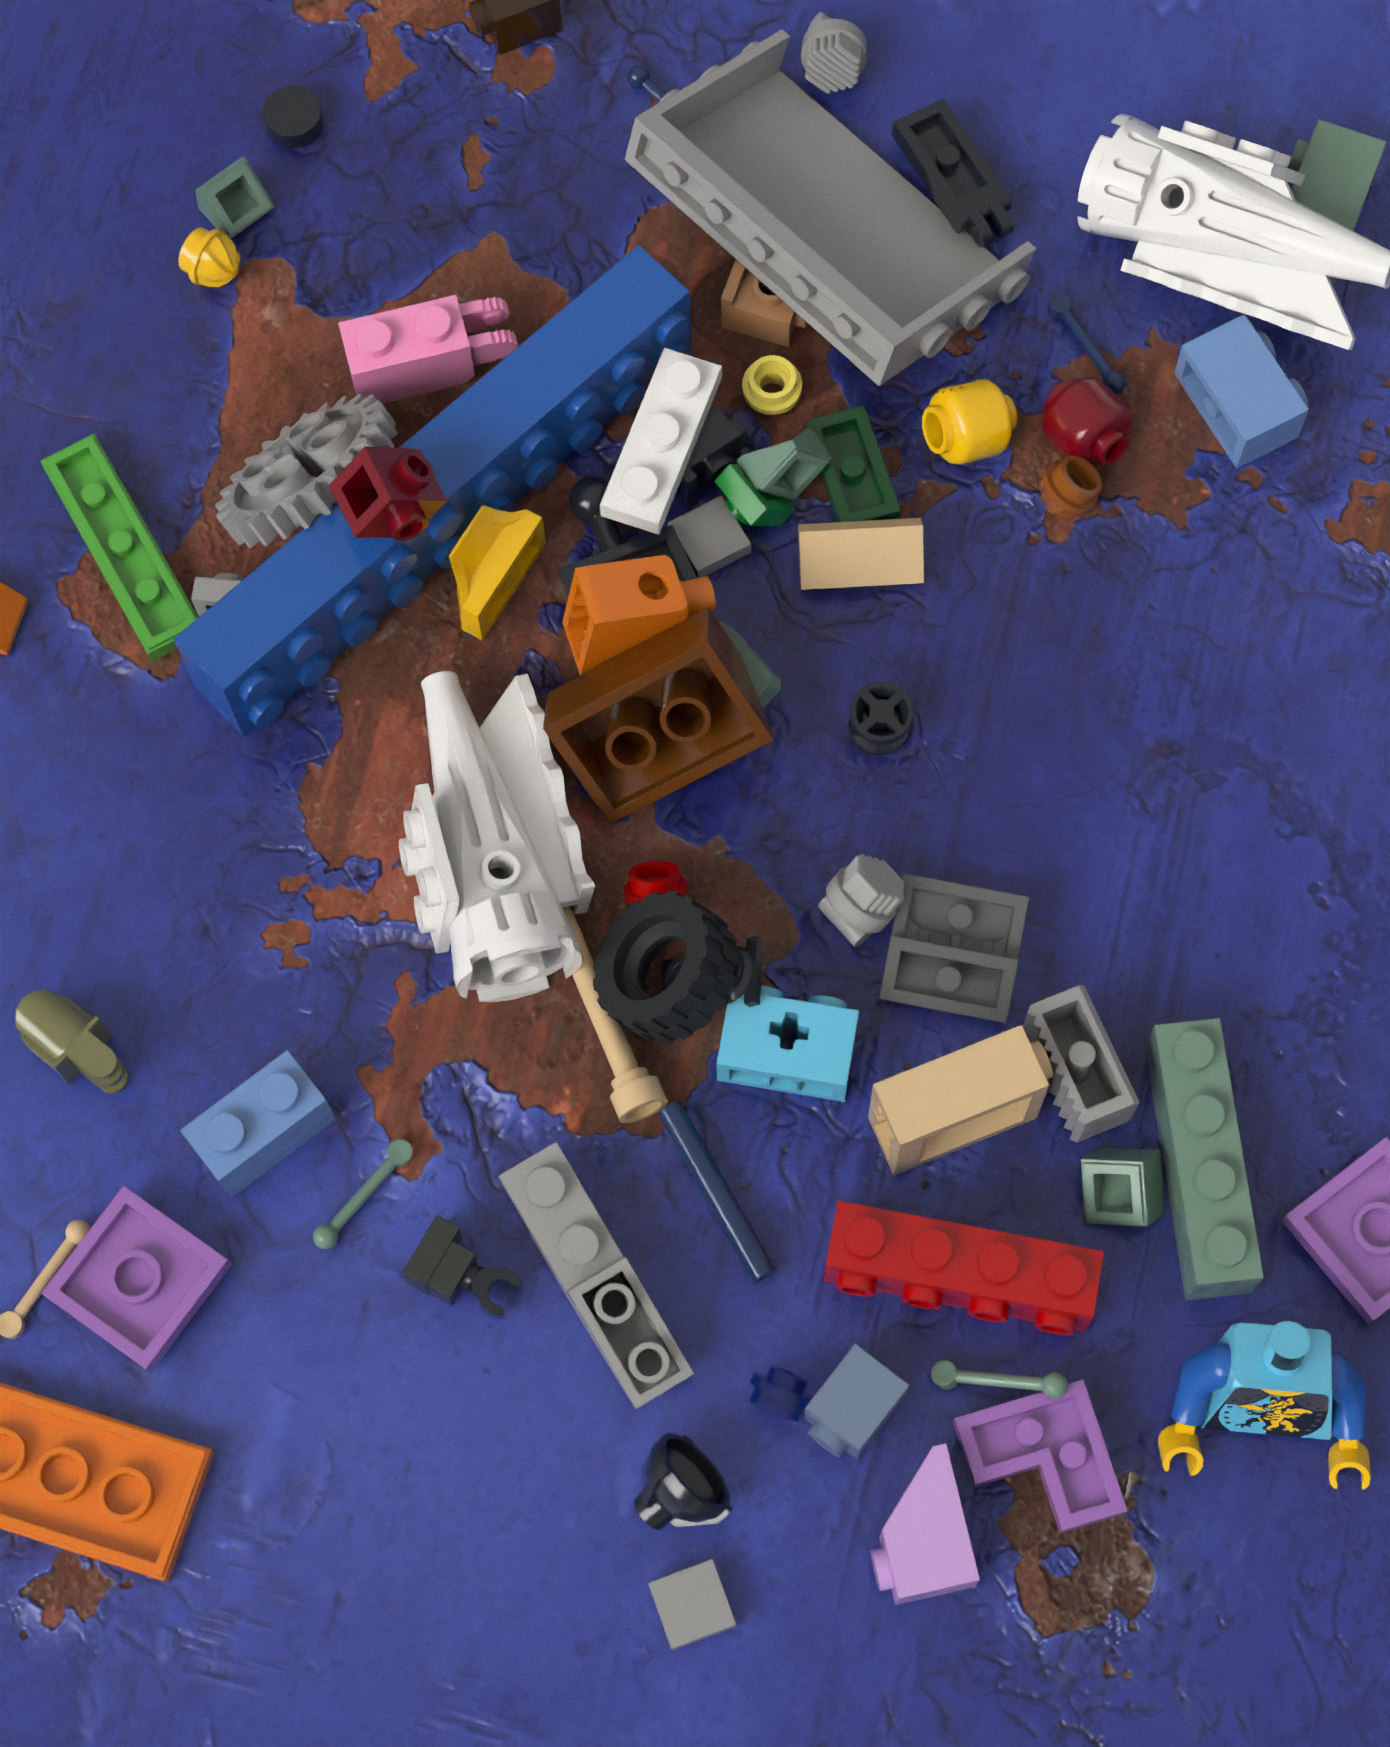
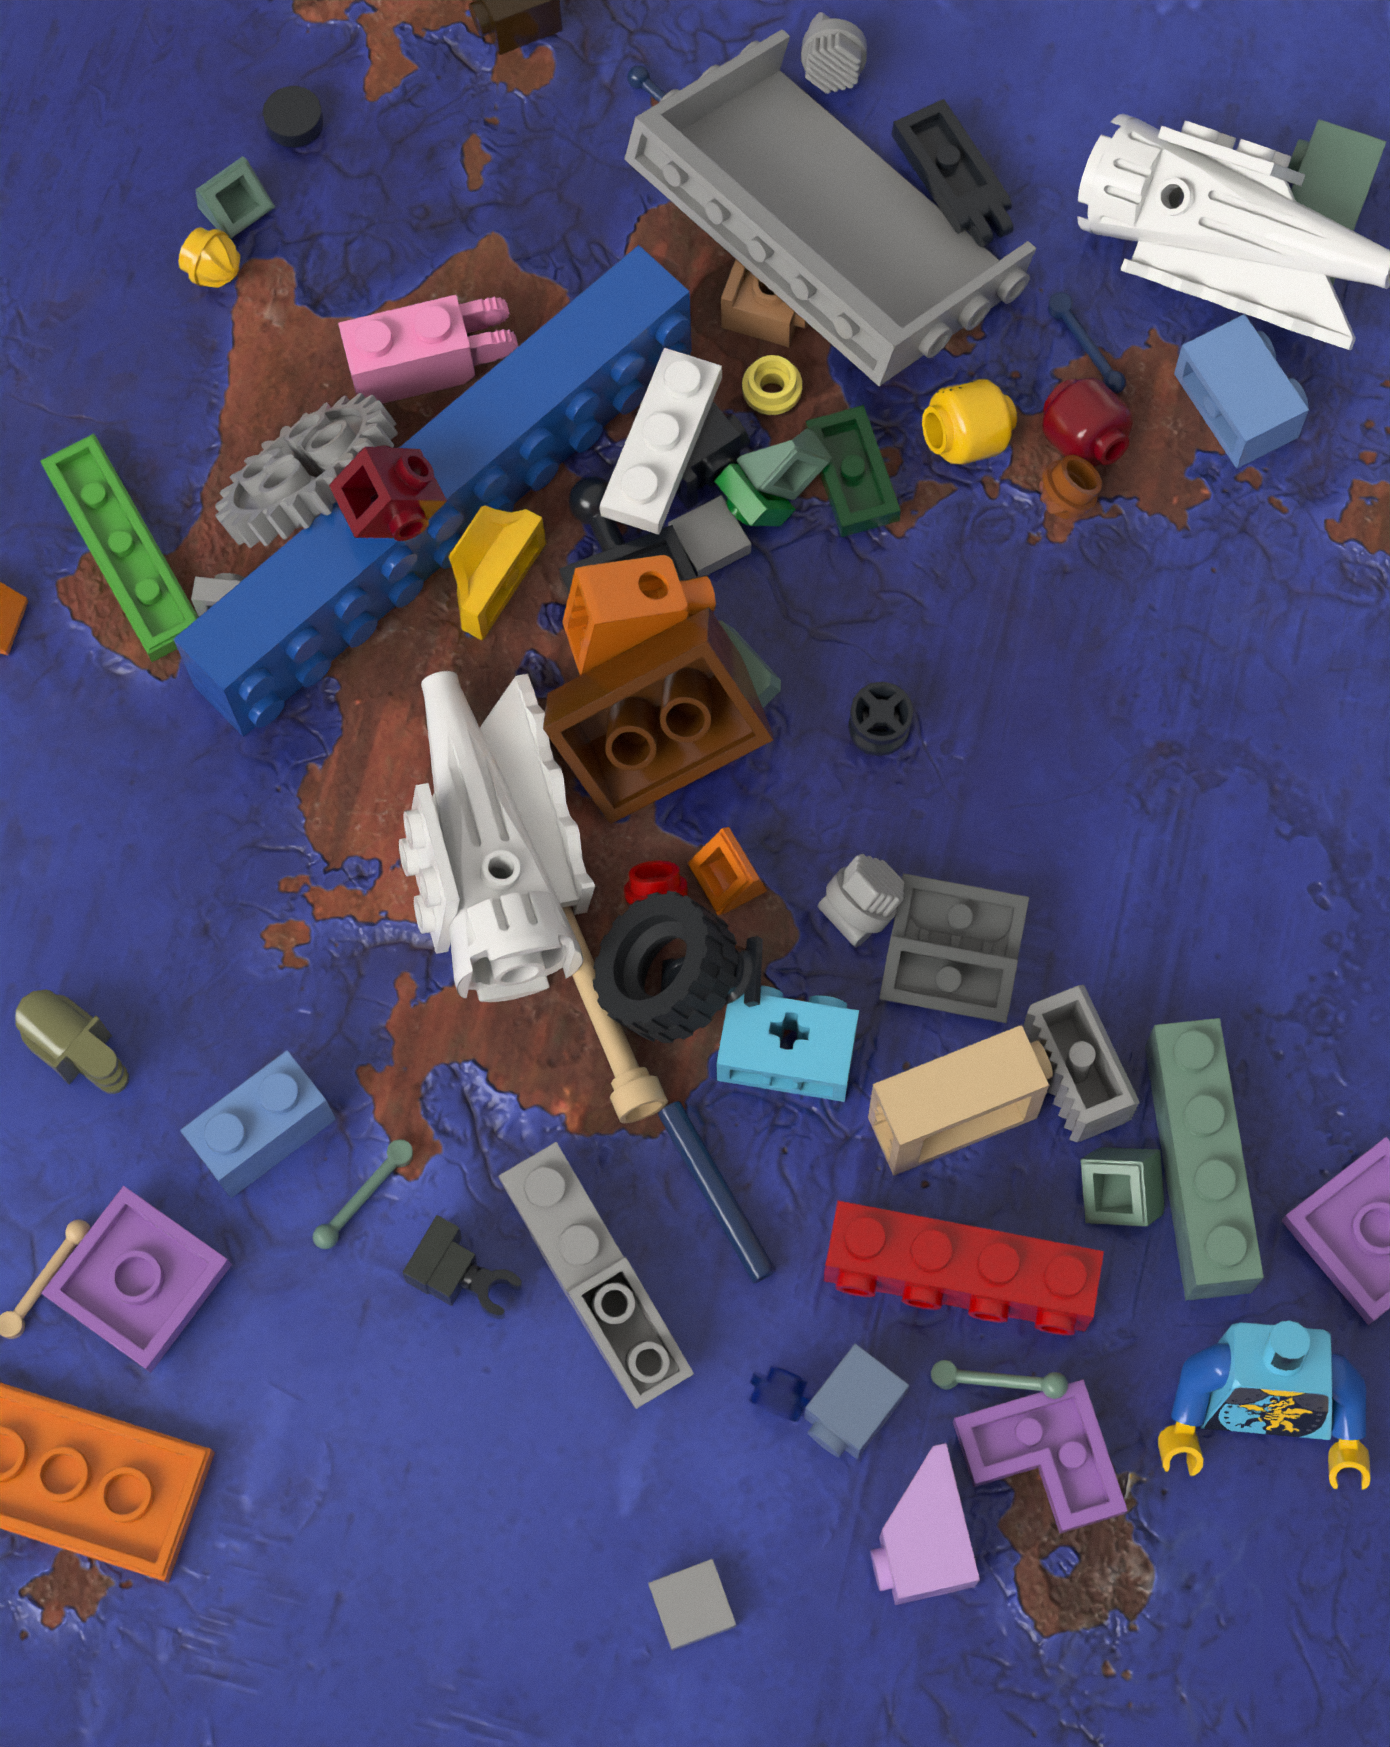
black piece [634,1433,733,1530] -> none
tan tile [798,518,924,590] -> none
none -> orange slope [688,827,767,915]

